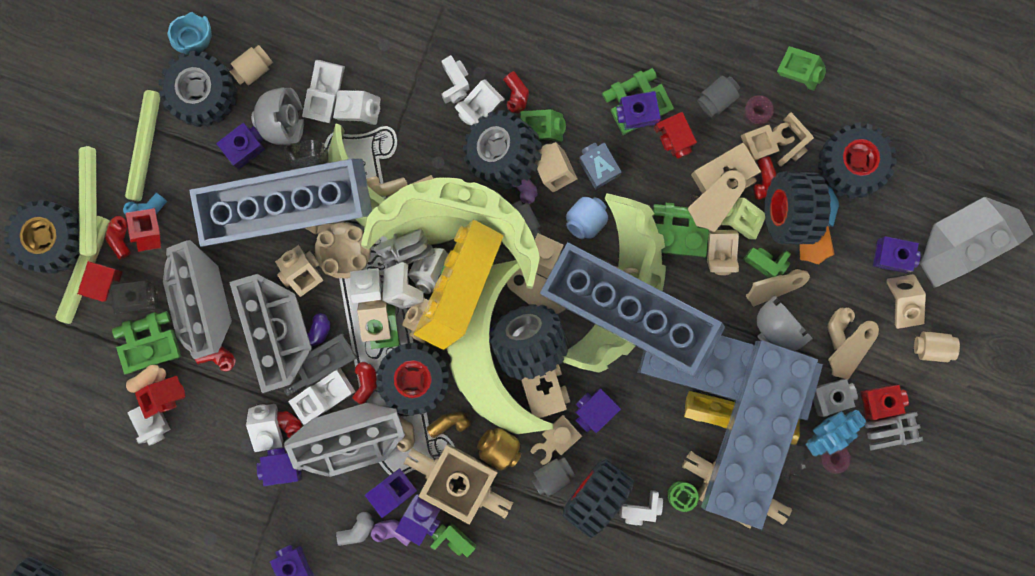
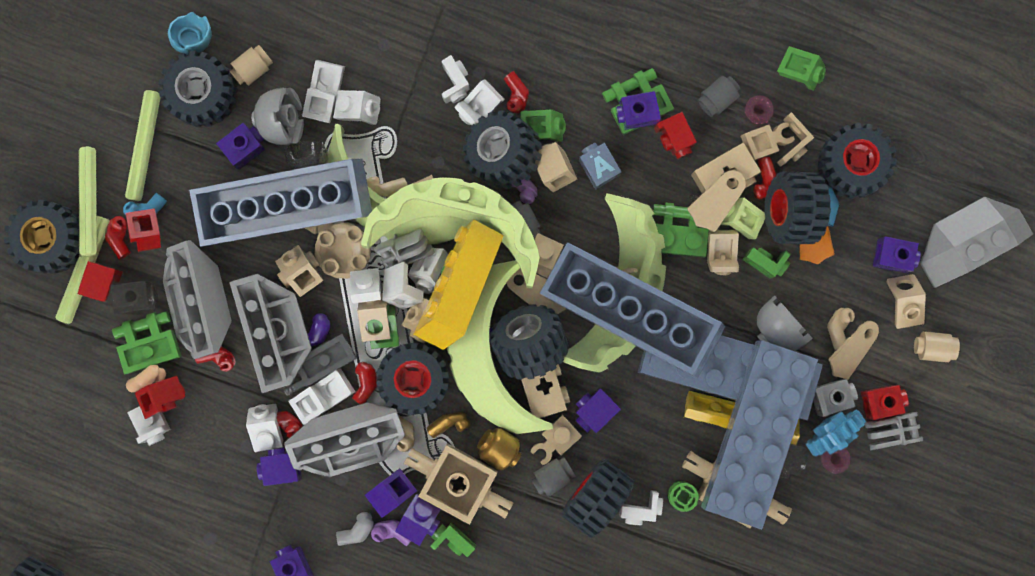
light blue head [566,197,608,239] -> none
tan piece [746,269,810,307] -> none

